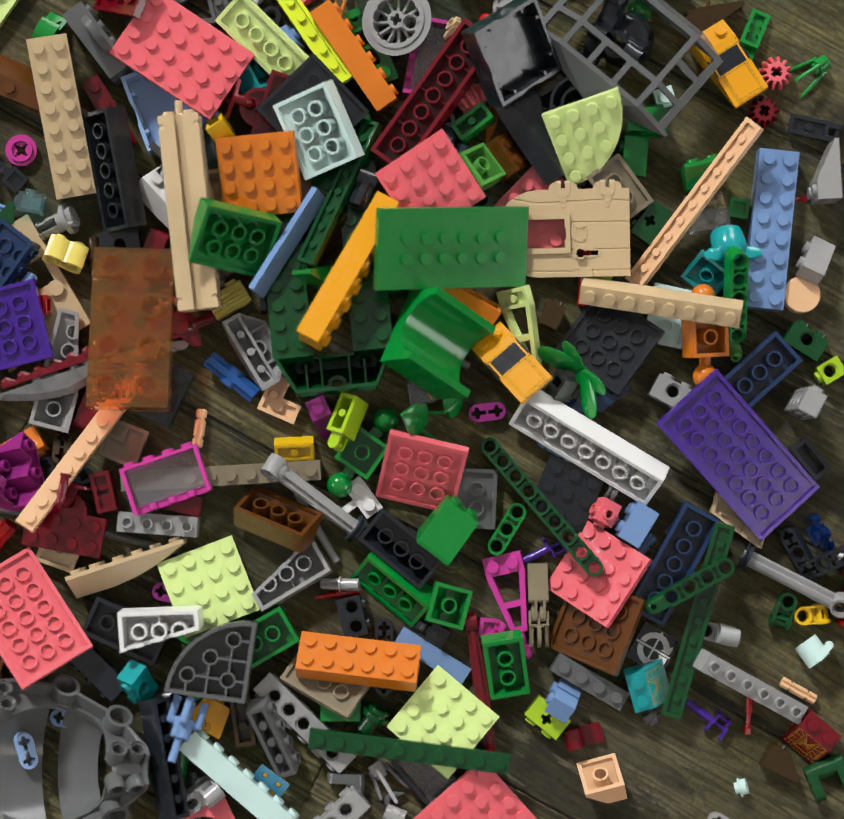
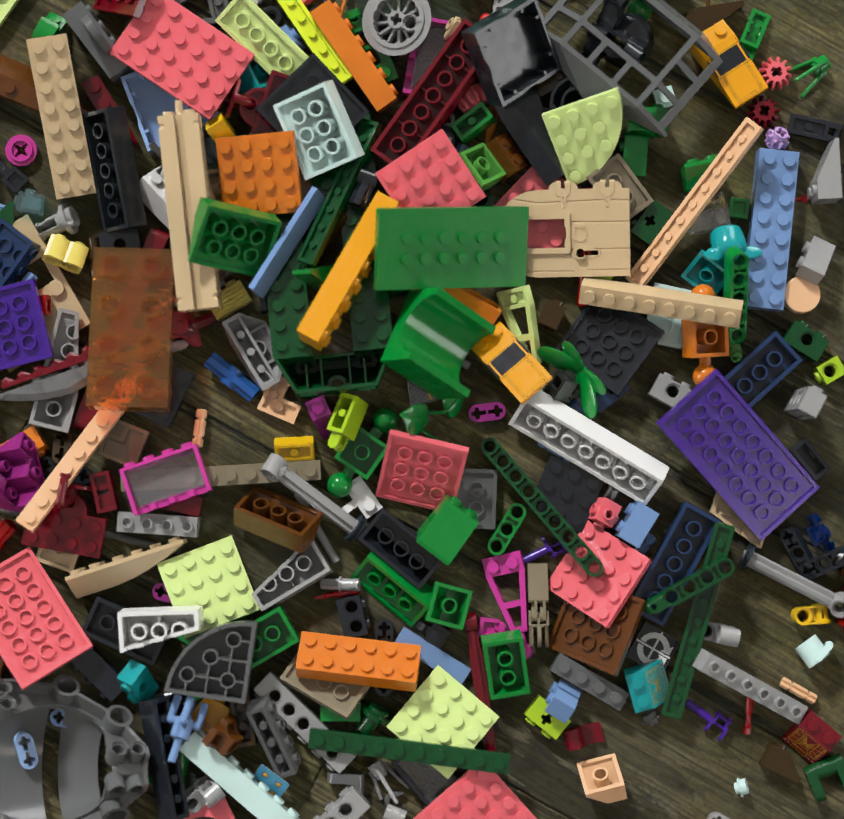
dark green piece [768,591,798,631] -> none
none -> reddish brown brick [201,714,243,756]
none -> lavender gear [764,126,790,150]

